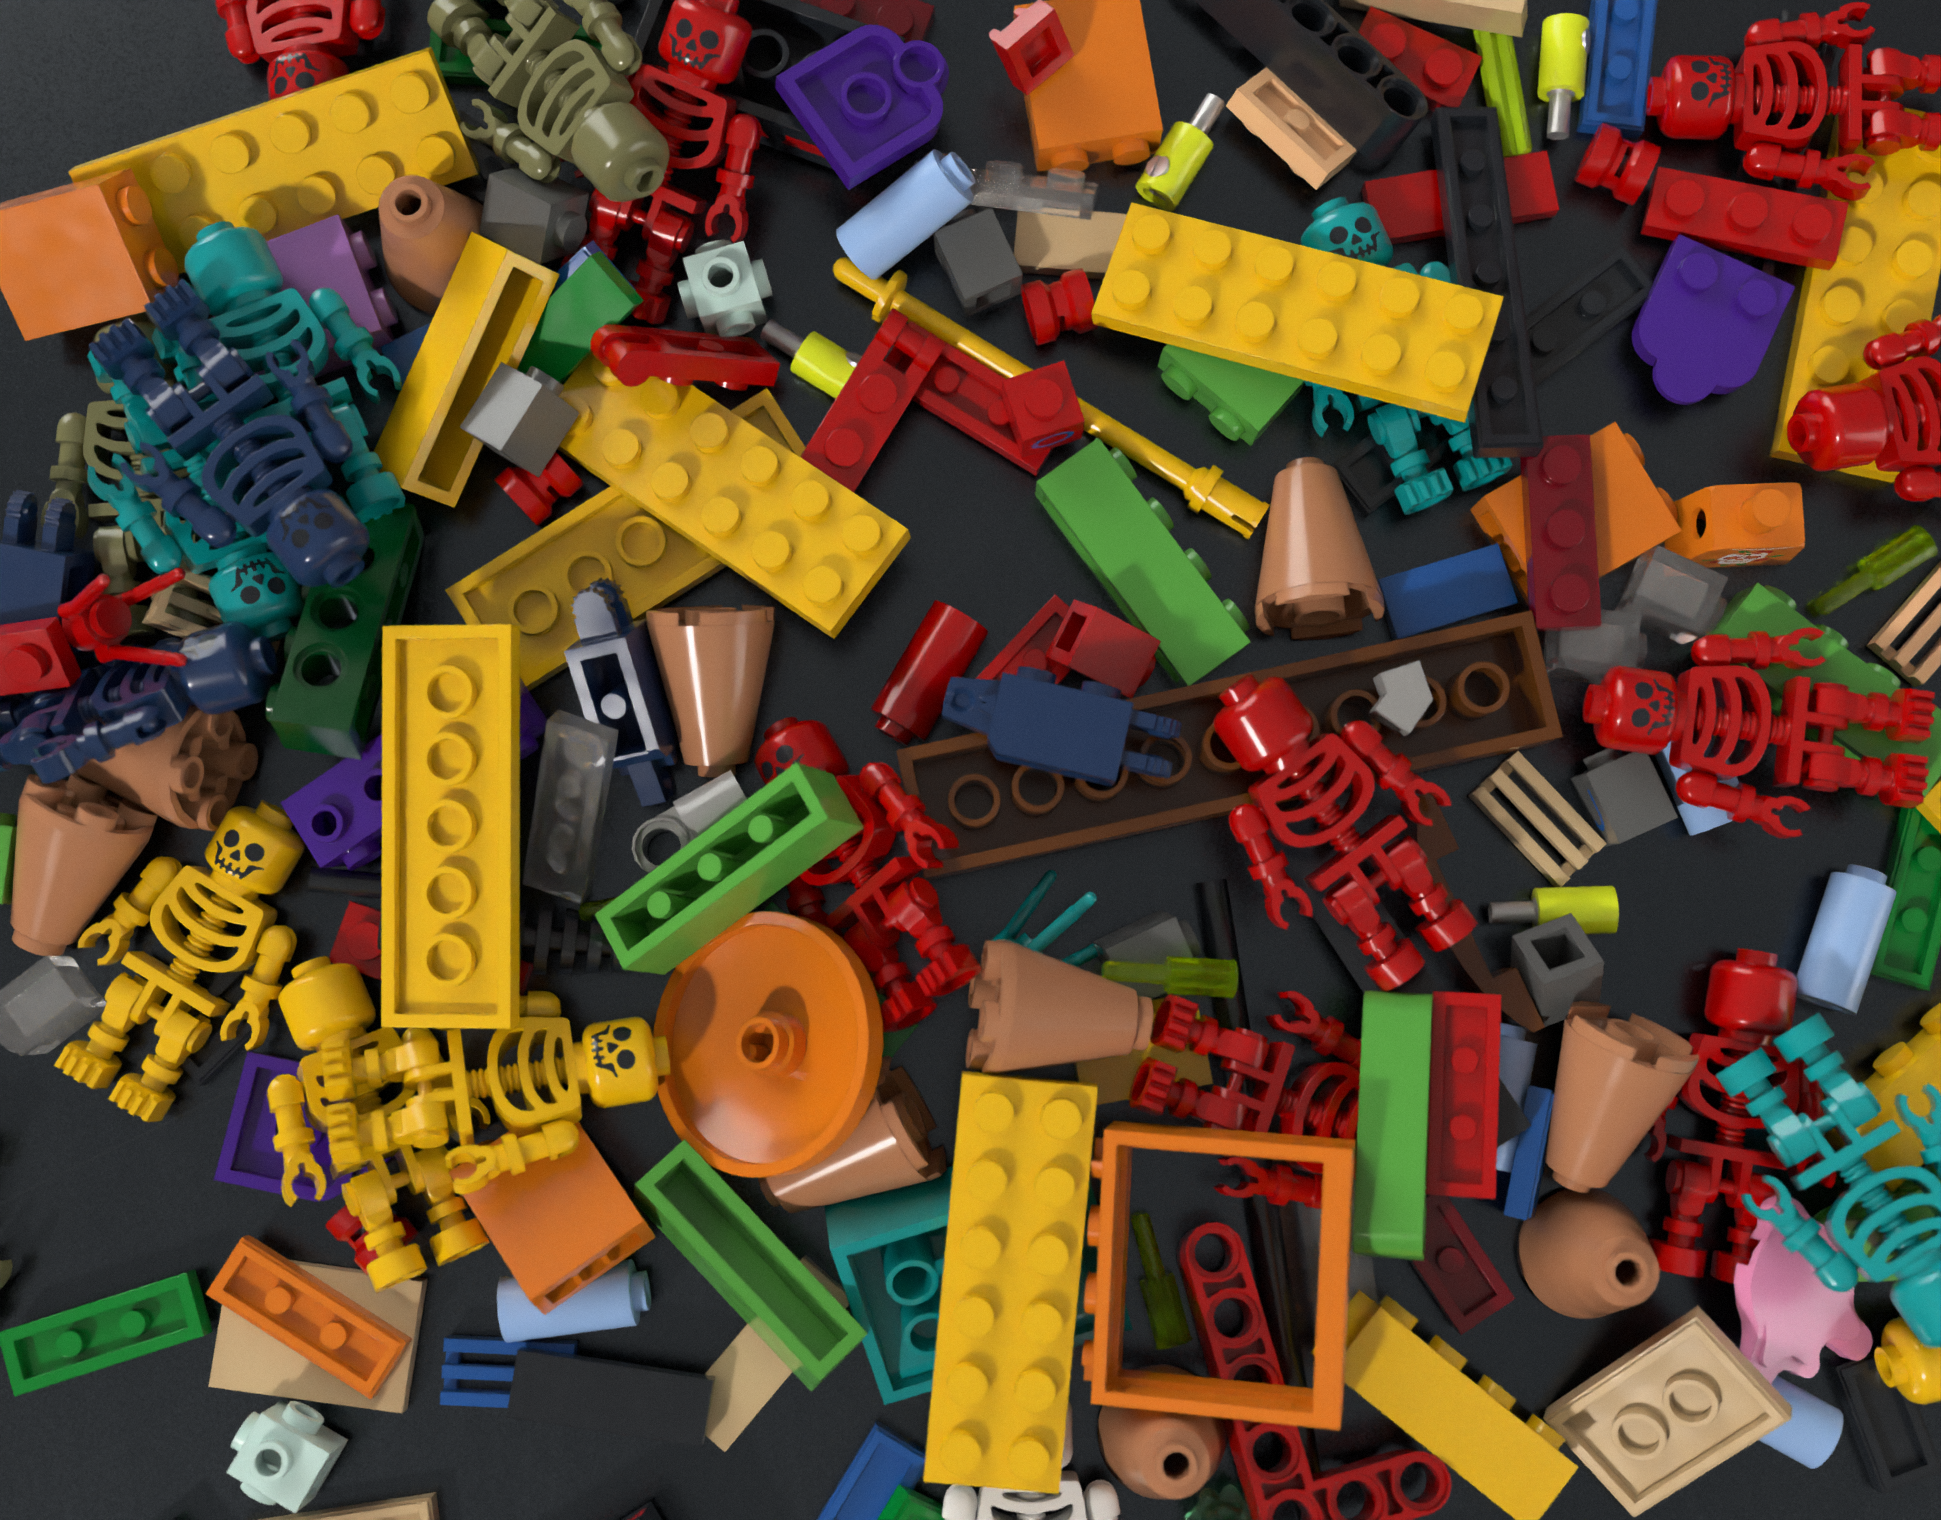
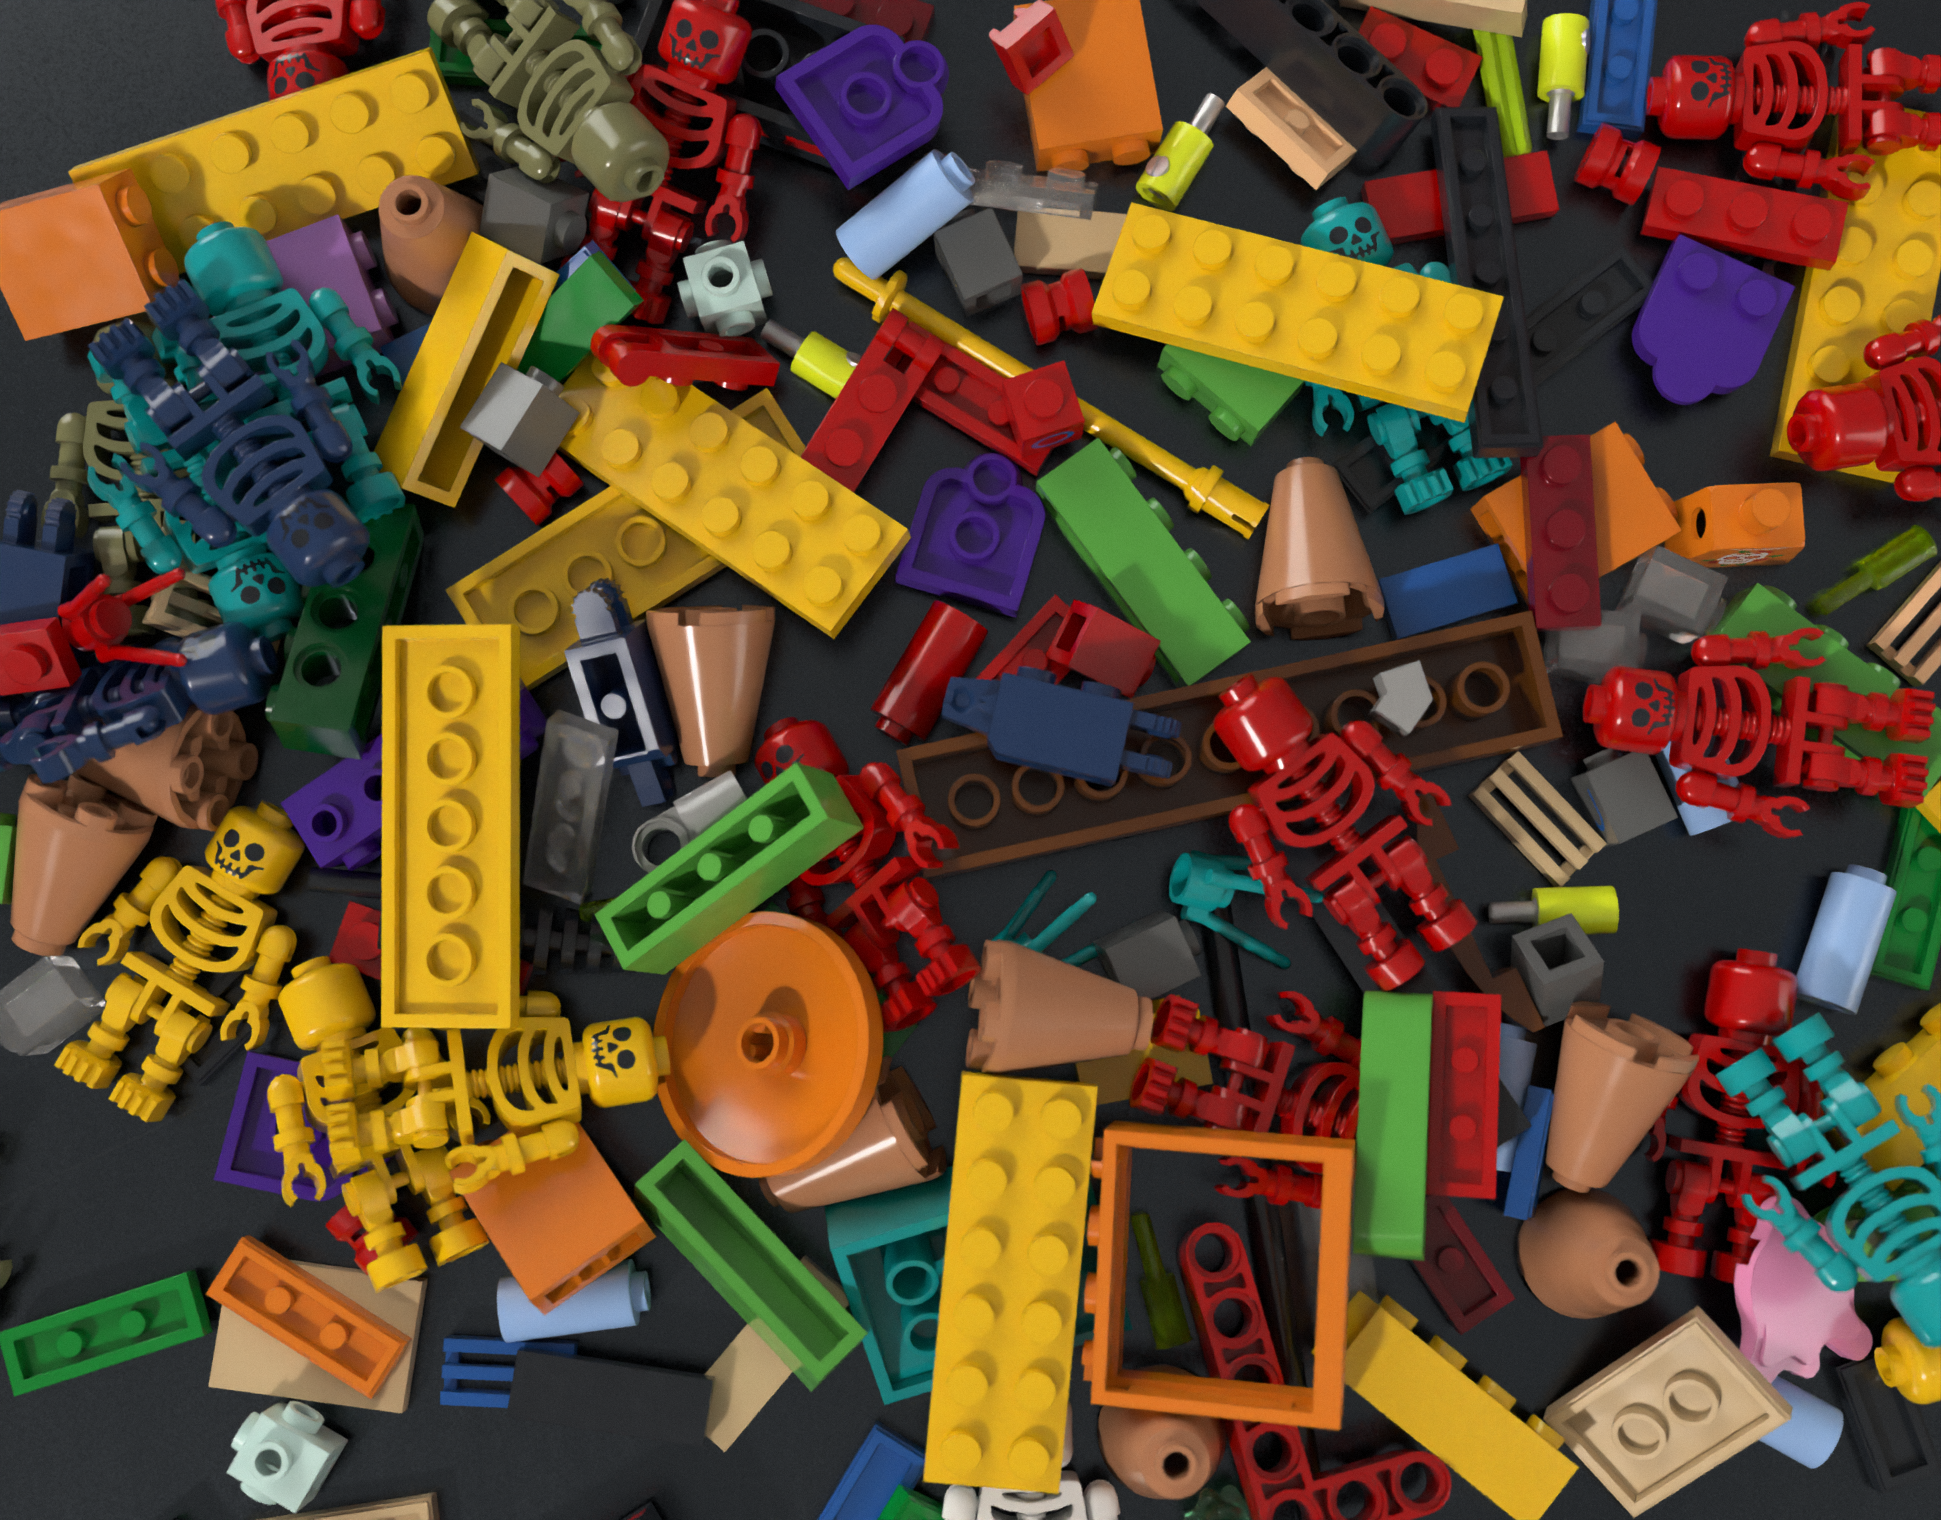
clear neon green axle [1101,956,1238,999] -> none
none -> dark purple plate [896,453,1045,618]
none -> teal plant [1169,850,1324,970]

